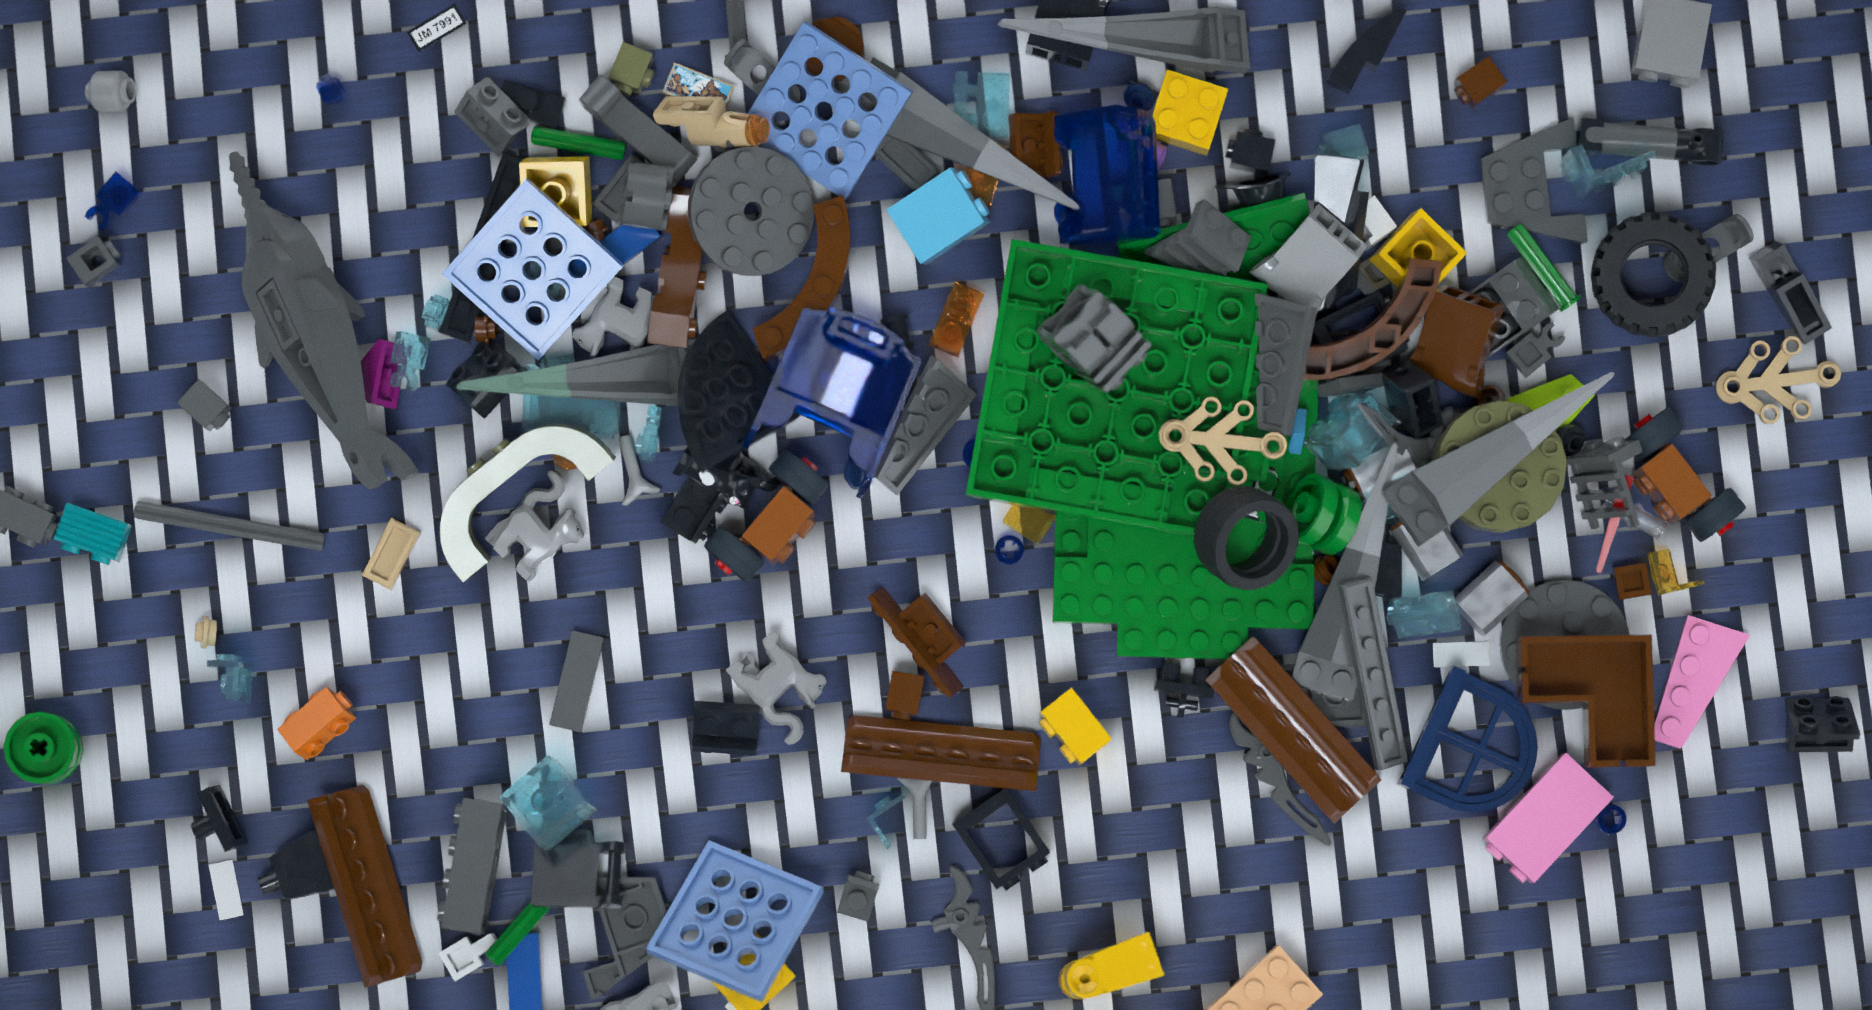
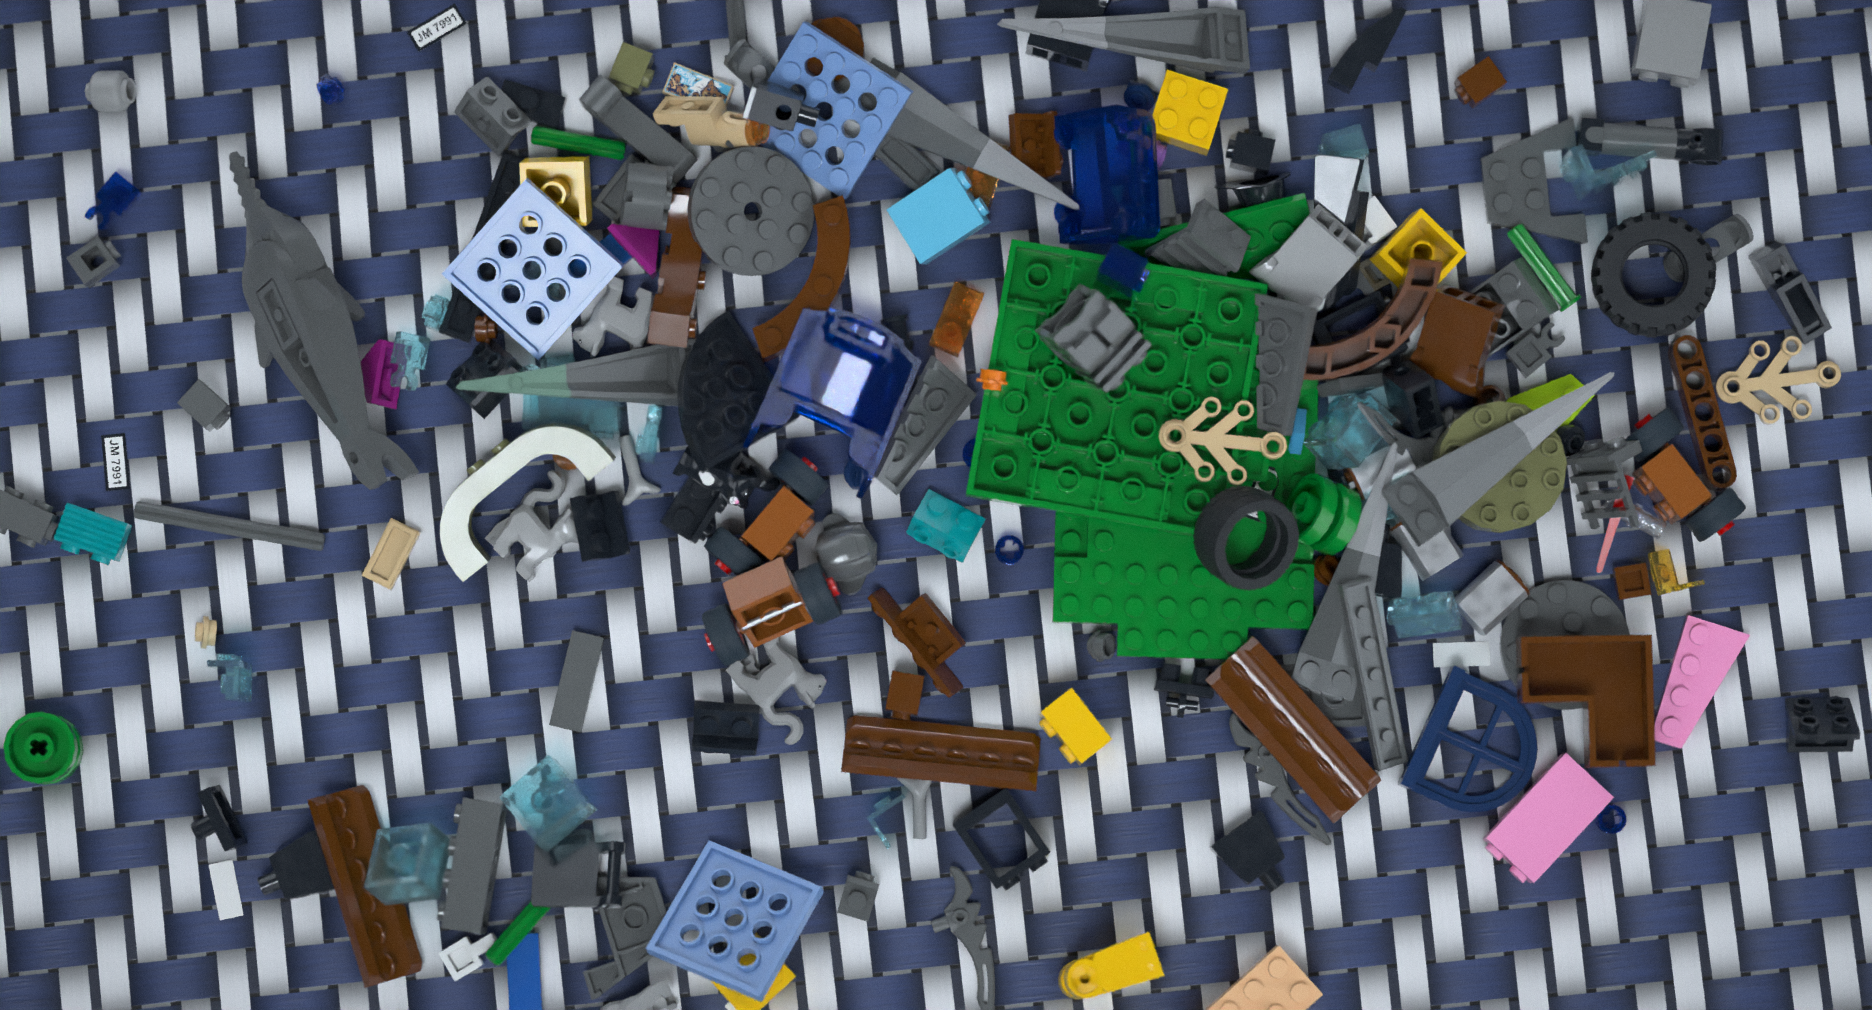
orange brick [277,687,356,760] -> none
reddish brown plate [582,218,609,241] -> none
clear light blue plate [951,71,1010,139] -> none
clear yellow bracket [1003,505,1057,546] -> none
none -> sticker [101,433,130,491]
none -> clear light blue brick [364,823,450,905]
none -> black bracket [570,491,630,562]
none -> magenta slope [607,224,659,279]
none -> brick [702,556,842,666]
none -> black torso [743,77,820,131]
none -> dark grey piece [815,514,877,596]
none -> teal bracket [906,489,986,562]
none -> orange plate [976,369,1008,391]
none -> dark grey plate [1087,630,1116,662]
none -> clear blue brick [1096,242,1151,298]
none -> black torso [1209,811,1285,893]
none -> reddish brown beam [1668,335,1737,491]

